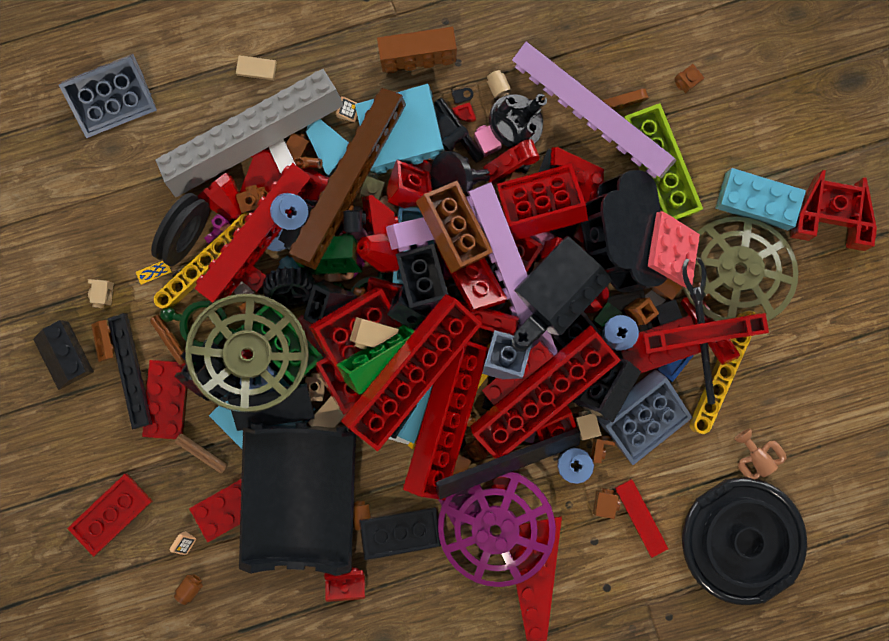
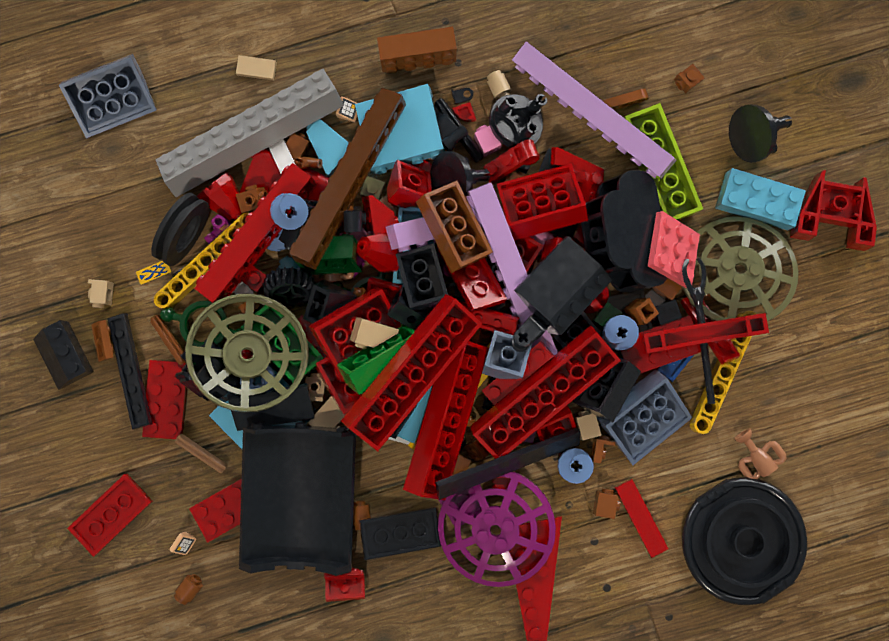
none -> black piece [729,104,792,163]

